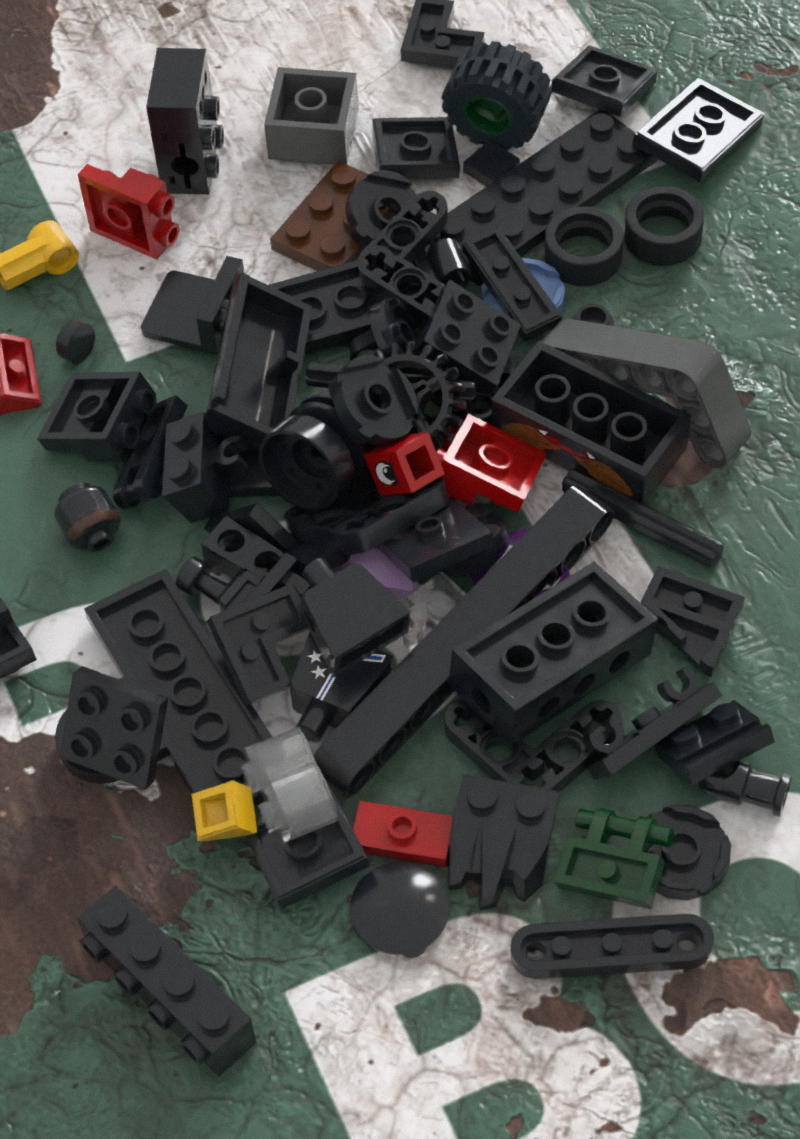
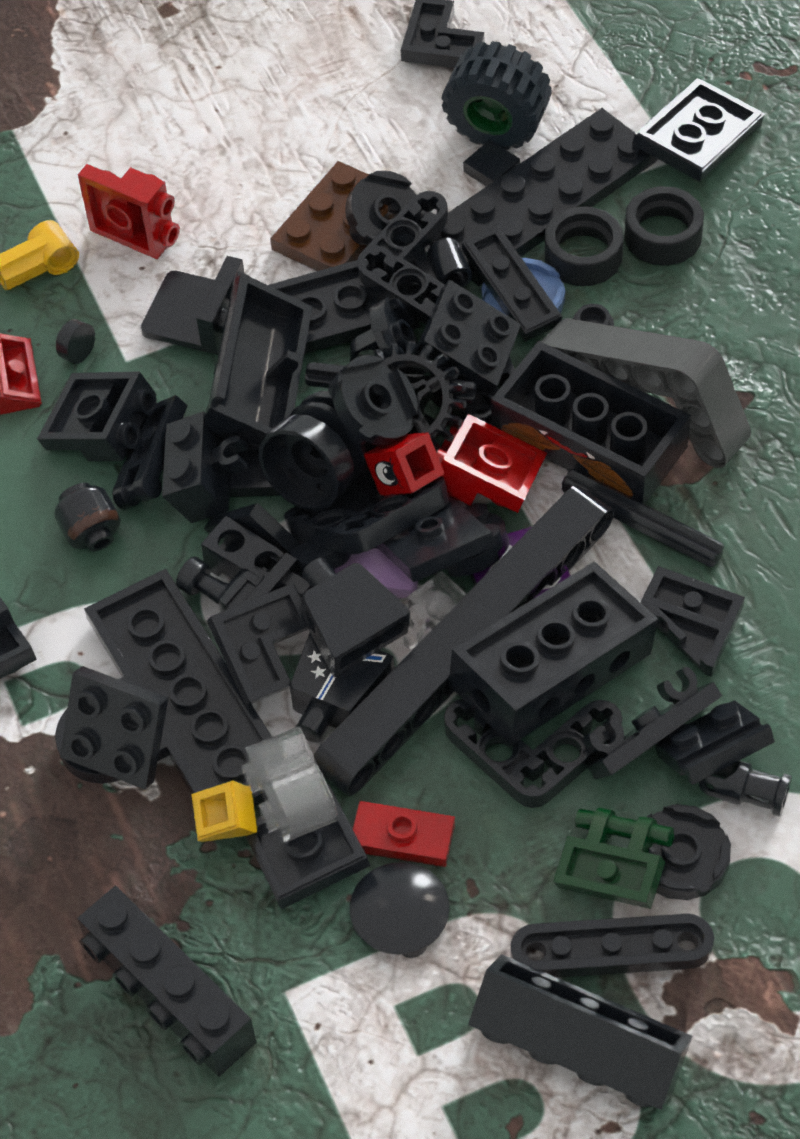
black piece [146,48,224,195] -> none
dark grey brick [264,67,359,164] -> none
black plate [372,117,460,179] -> none
black plate [447,774,559,910] -> none
black plate [551,45,658,117] -> none
none -> black brick [468,954,693,1110]

